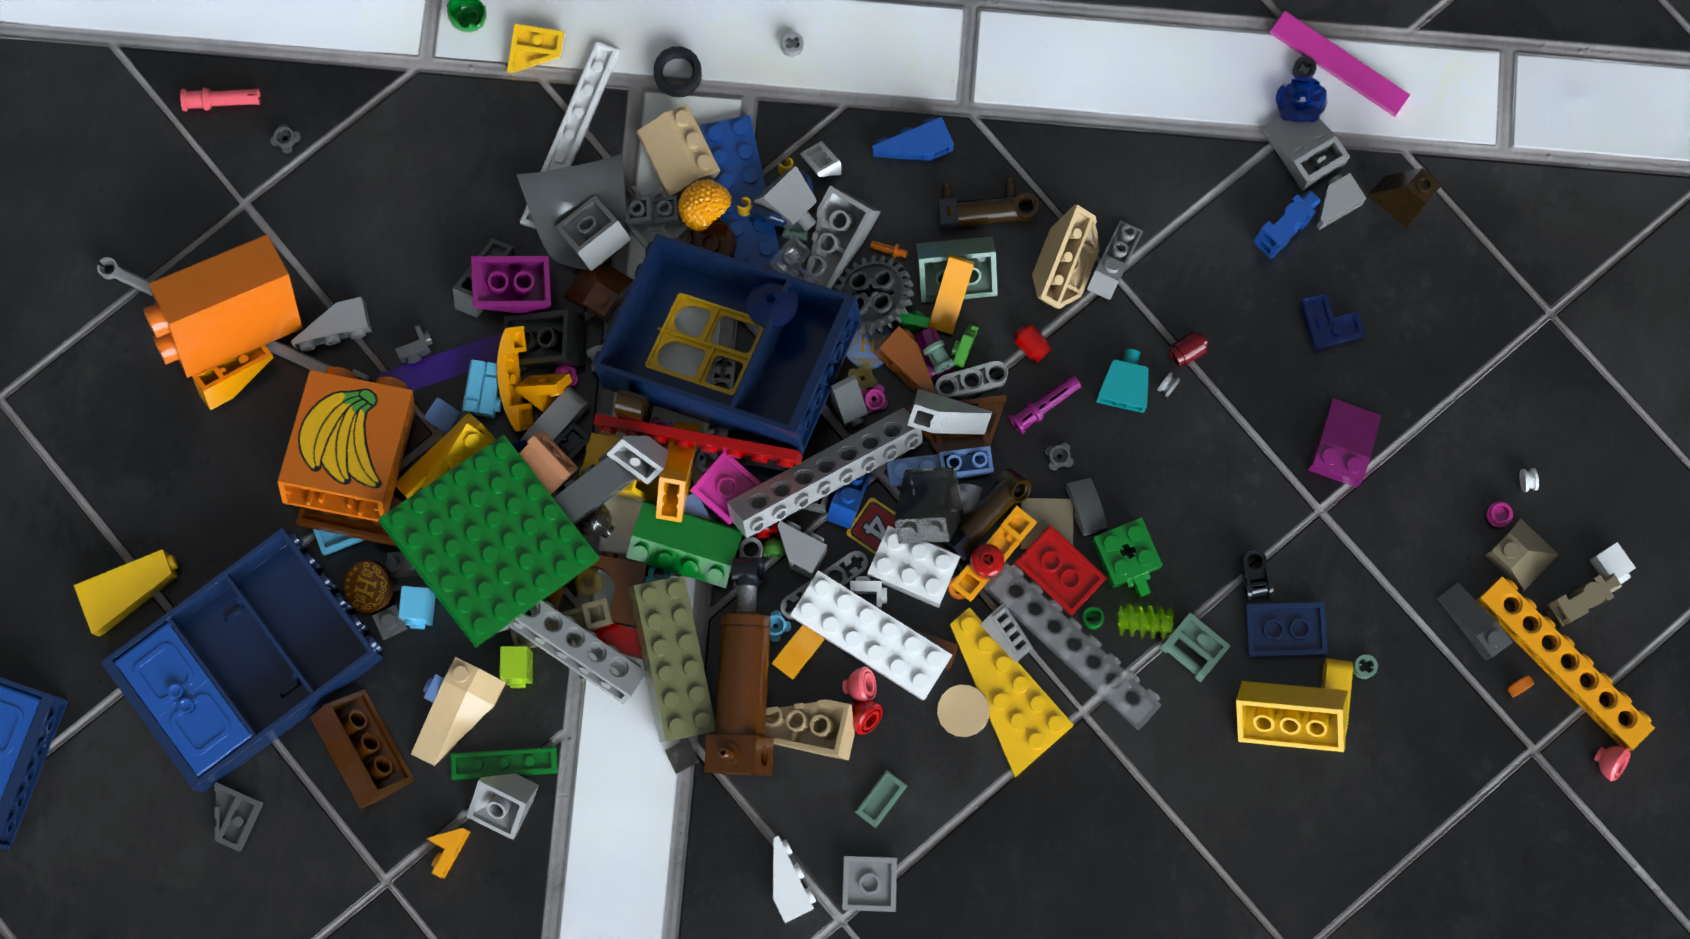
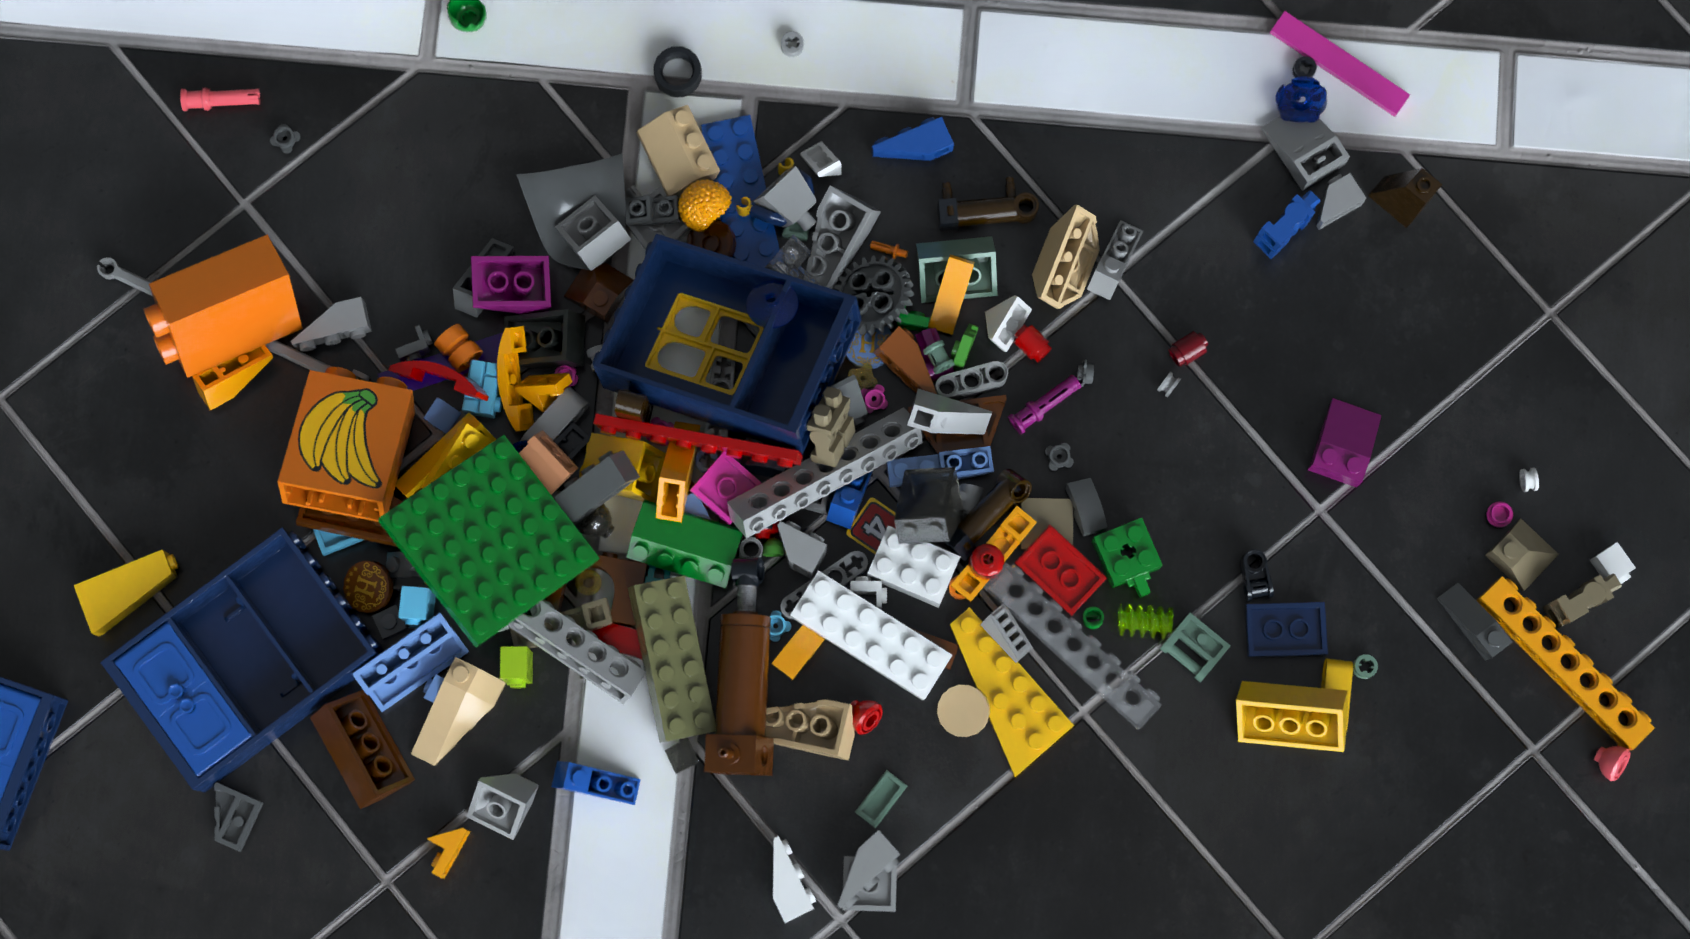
green tile [450,746,558,780] -> none
yellow wing [507,23,565,73] -> none
white tile [520,41,620,230] -> none
light grey slope [606,436,668,484] -> none
coral brick [842,666,876,702] -> none
teal torso [1096,349,1149,413] -> none
clear blue plate [1301,293,1366,350] -> none
orange tile [1507,675,1535,697] -> none
none -> medium blue slope [352,612,469,712]
none -> red slope [388,360,489,401]
none -> orange wheel [434,324,483,372]
none -> blue slope [551,761,641,805]
none -> dark tan hips [807,387,855,468]
none -> light grey slope [837,830,900,909]
none -> white slope [985,295,1032,352]
none -> dark grey plate [1076,359,1094,387]

